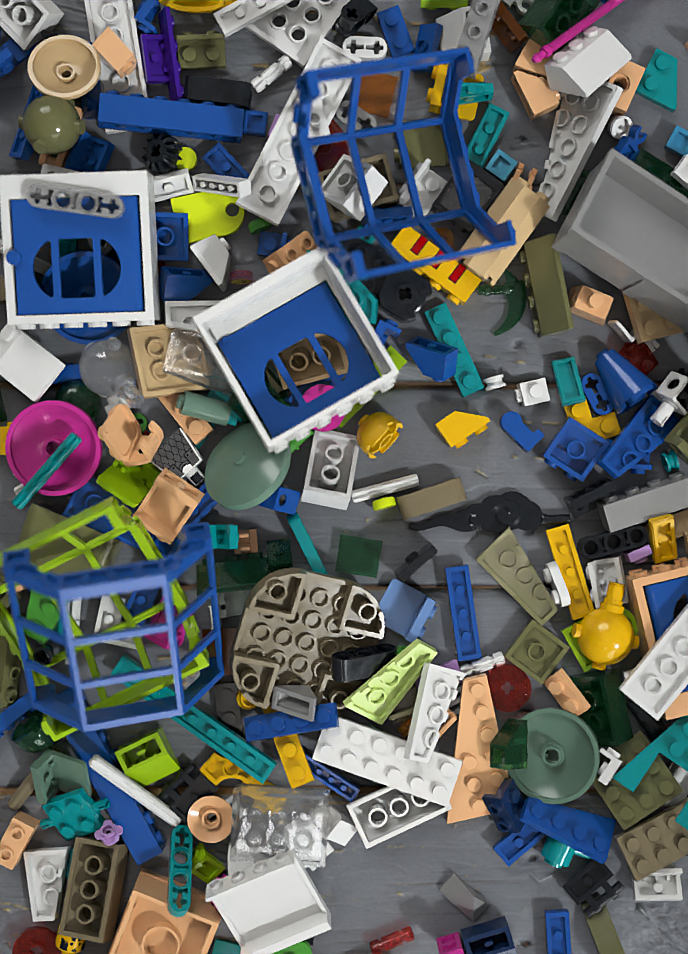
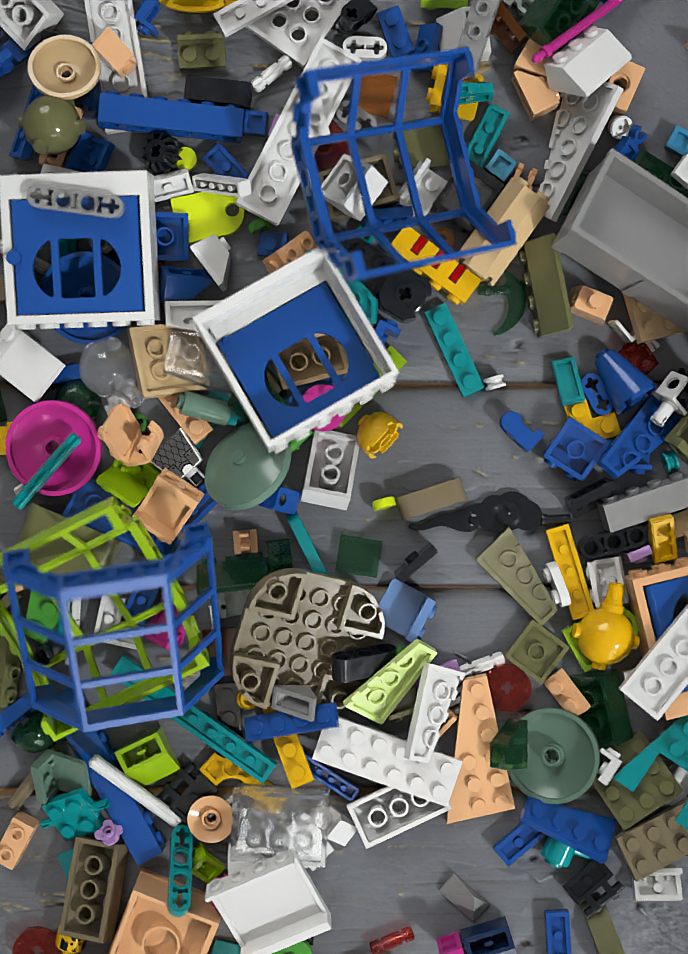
white wing [23,846,70,922] -> none
dark purple bracket [139,6,184,101] -> none
teal brick [209,524,239,549] -> none
clear pink tile [229,270,253,285] -> none
white axle [351,474,419,503] -> none
clear orange tile [398,717,412,737] -> none
blue slope [405,336,458,382] -> none
yellow slope [434,411,490,449] -> none
blue plate [445,564,482,661] -> none
dark blue bracket [482,778,525,834] -> none
white bracket [514,378,550,407] -> none
black axle [625,698,667,742] -> none
teal wing [635,48,678,113] -> none

